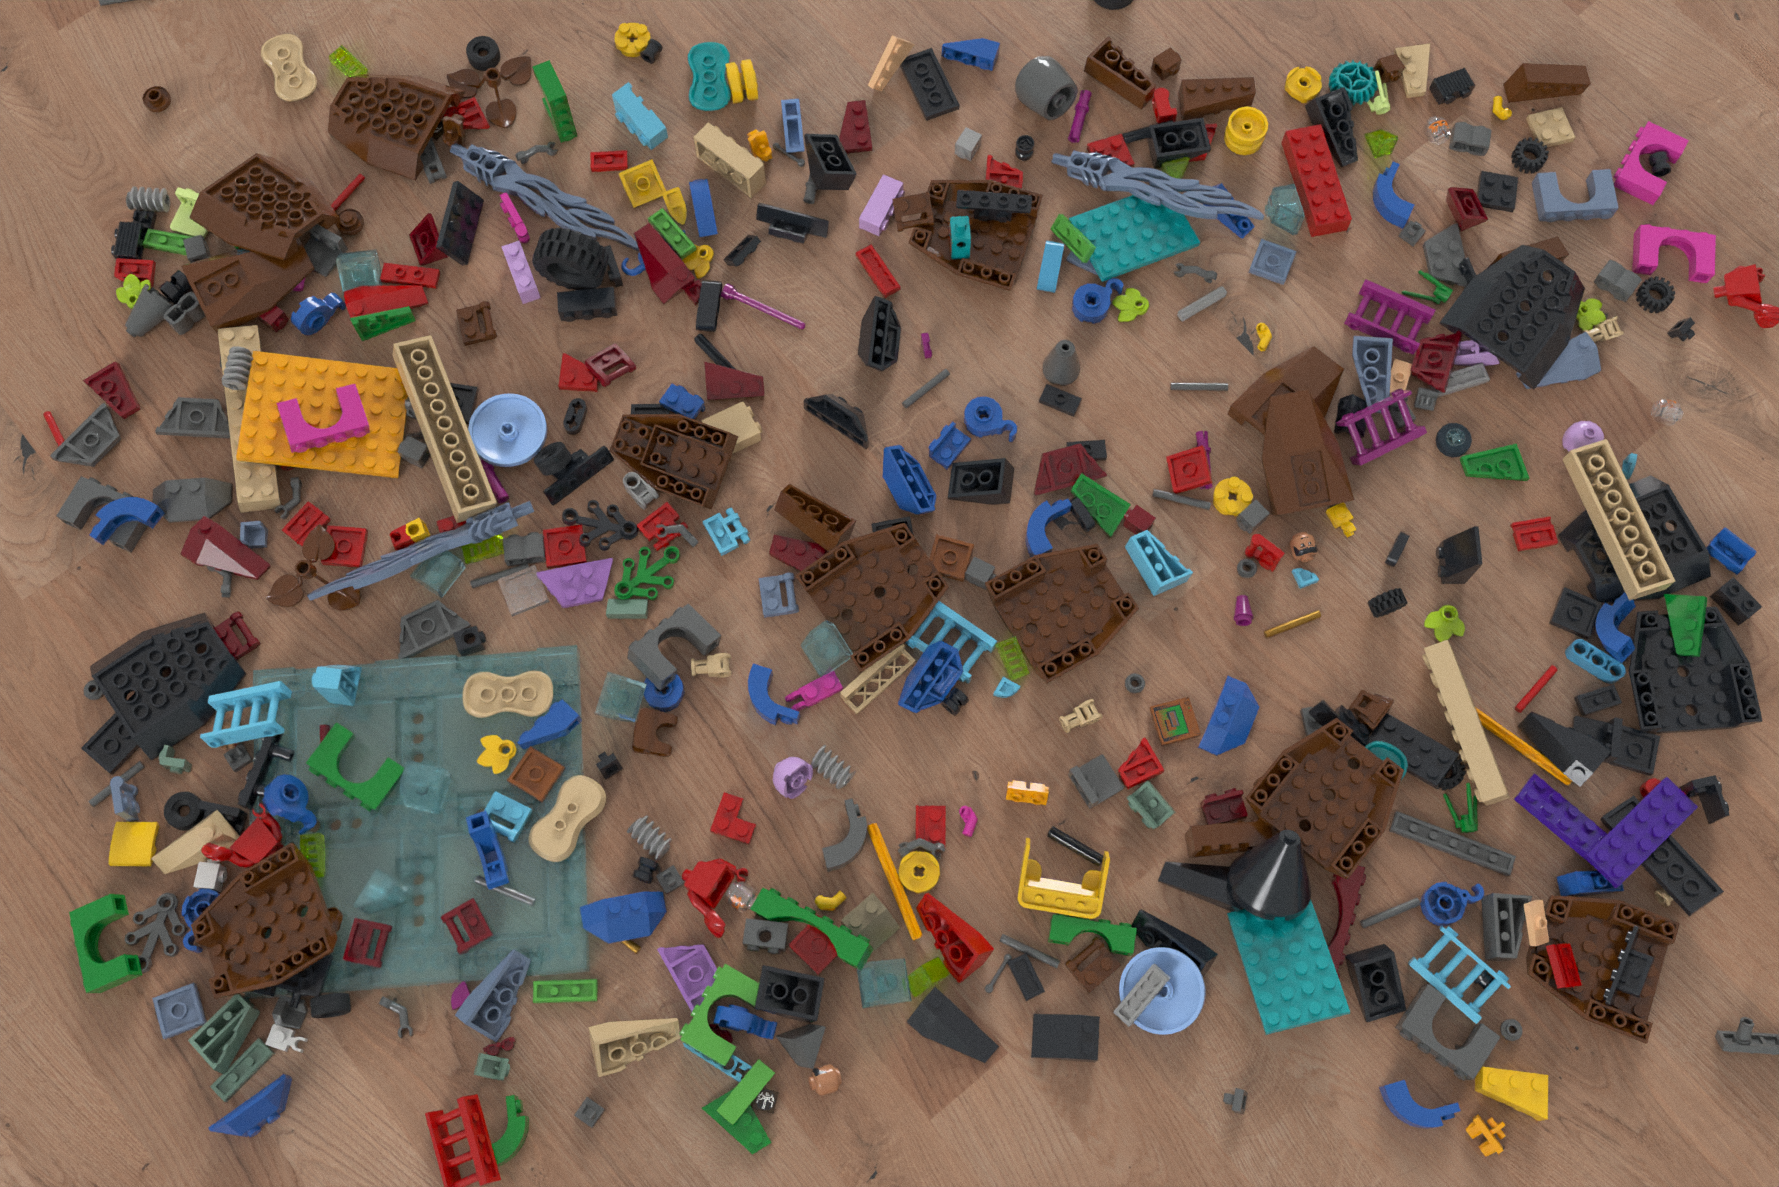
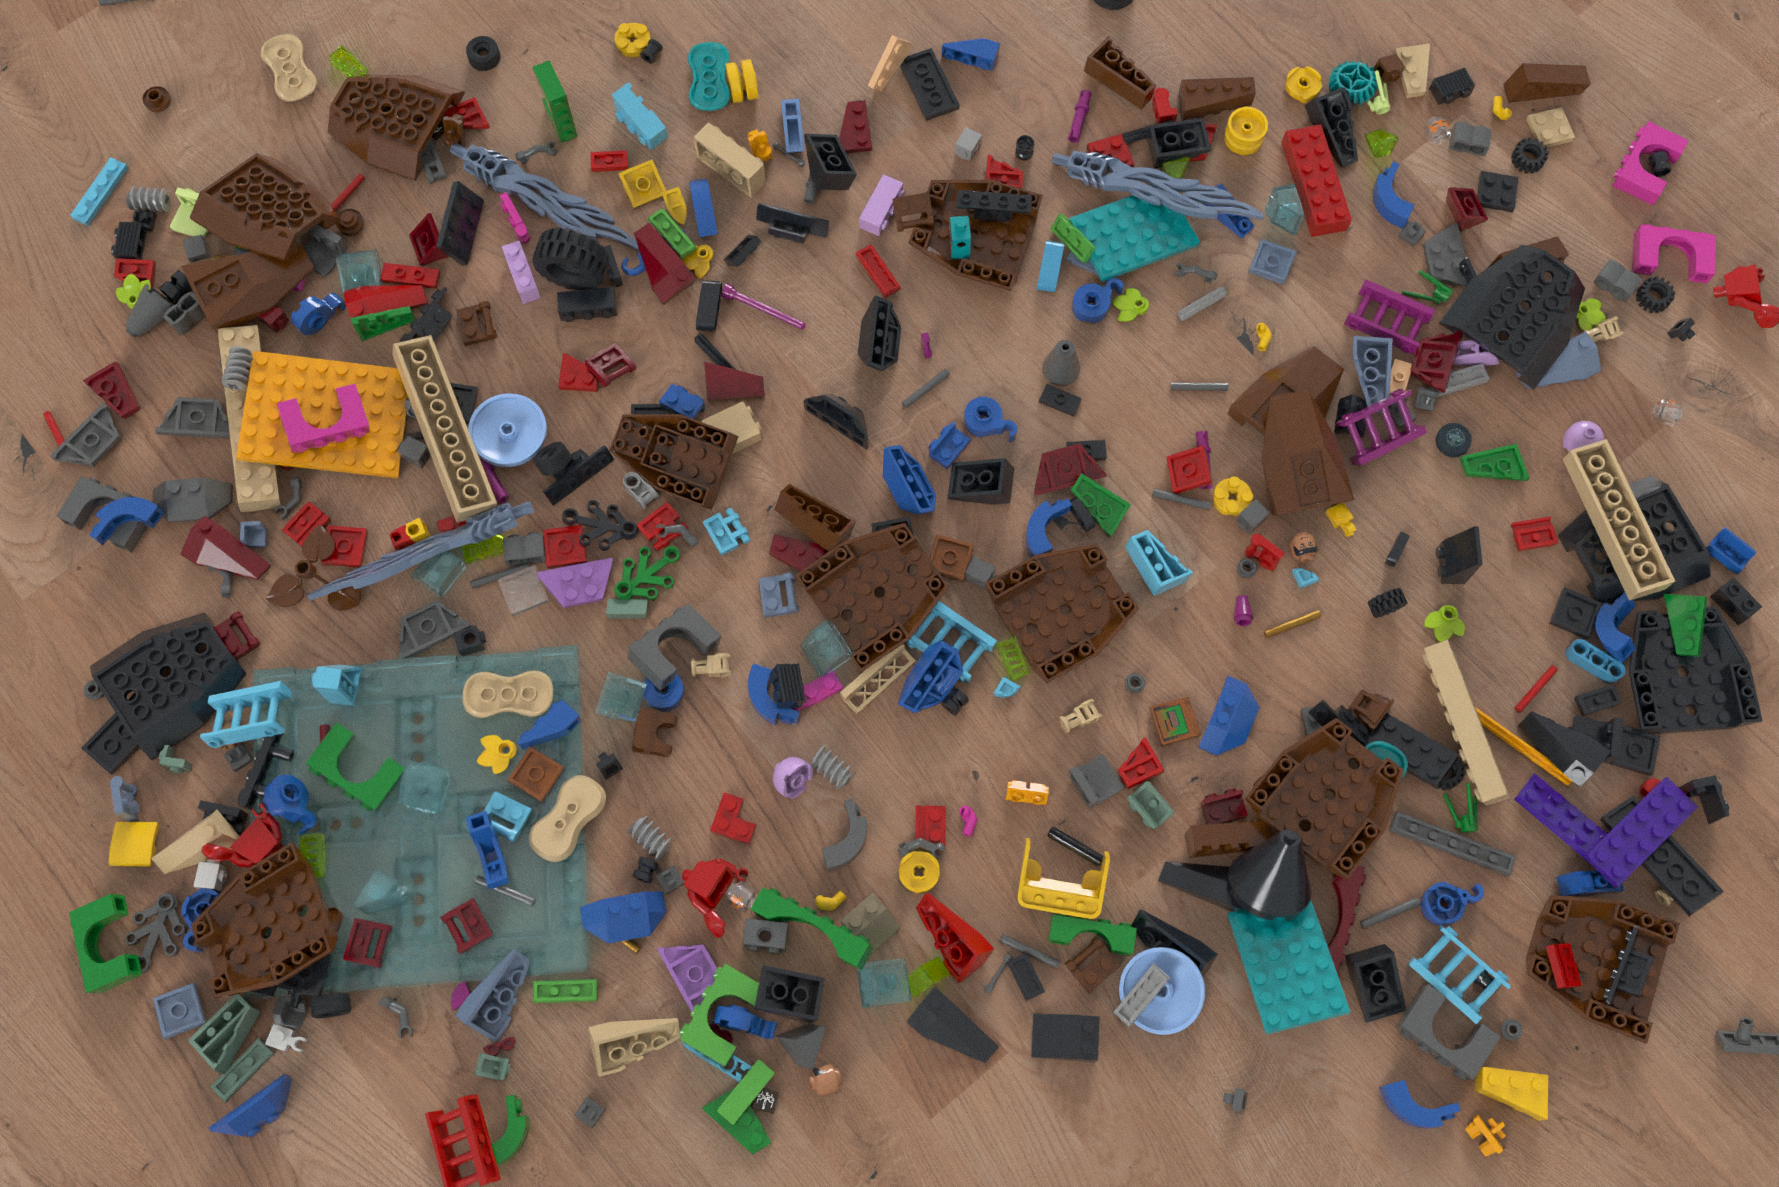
dark grey bar [88,761,145,807] -> none
bright green tile [142,229,193,255] -> none
black tyre [164,792,204,831] -> none
reddish brown plant [447,56,531,128] -> none
black beam [563,398,587,435] -> none
dark red tile [684,279,702,306] -> none
red plate [788,915,838,976] -> none
light orange axle [867,823,922,940] -> none
dark grey piece [1015,56,1078,120] -> none
dark red brick [1123,505,1156,535] -> none
reddish brown brick [1151,47,1182,81] -> none
dark grey wedge [1481,893,1532,961] -> none
light nougat plate [1524,900,1549,946] -> none
sand blue arch [1532,169,1619,222] -> none
medium azure tile [1622,453,1637,479] -> none
none -> medium azure plate [70,157,128,226]
none -> black bracket [399,287,453,342]
none -> black brick [769,663,806,708]

